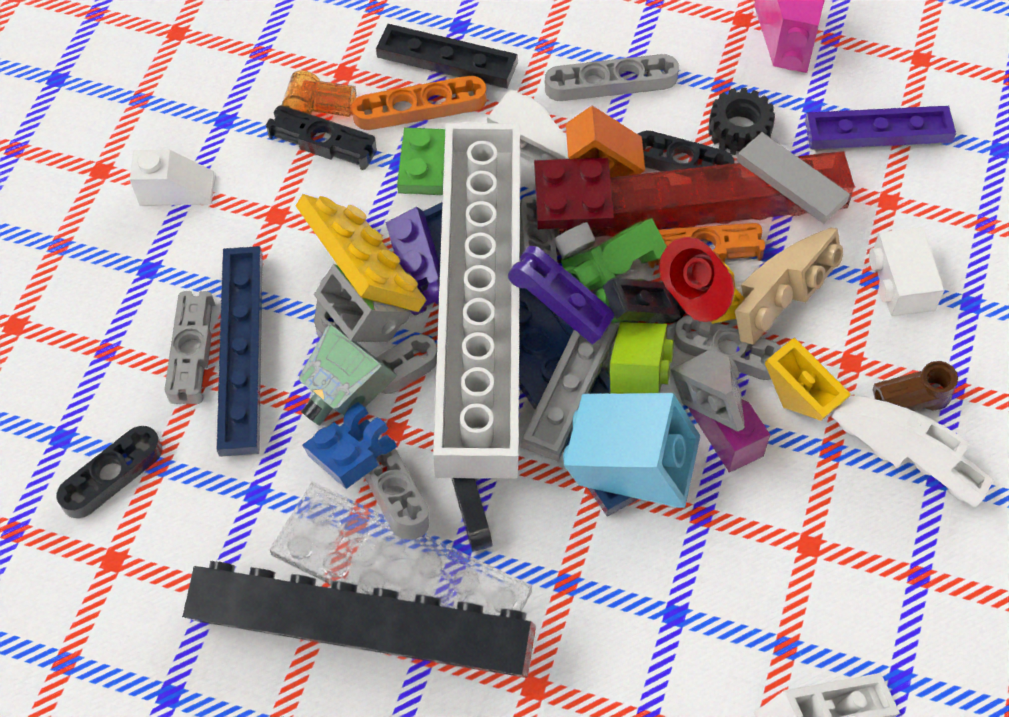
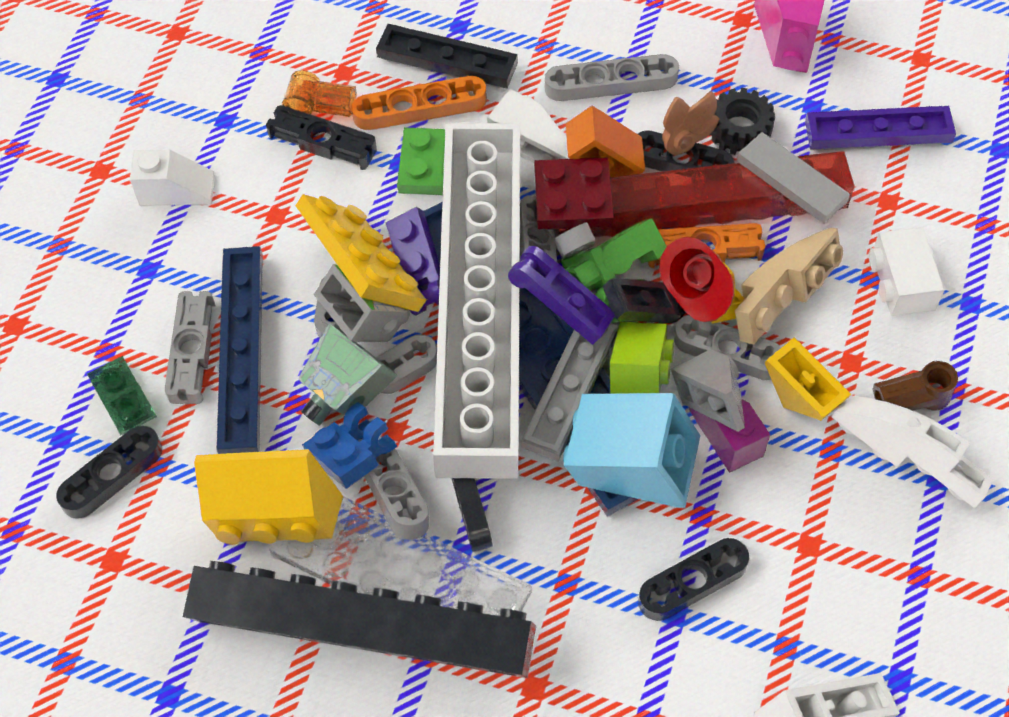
none -> clear green slope [87,356,157,435]
none -> yellow slope [194,449,343,545]
none -> black beam [638,538,749,621]
none -> nougat plate [662,91,719,155]

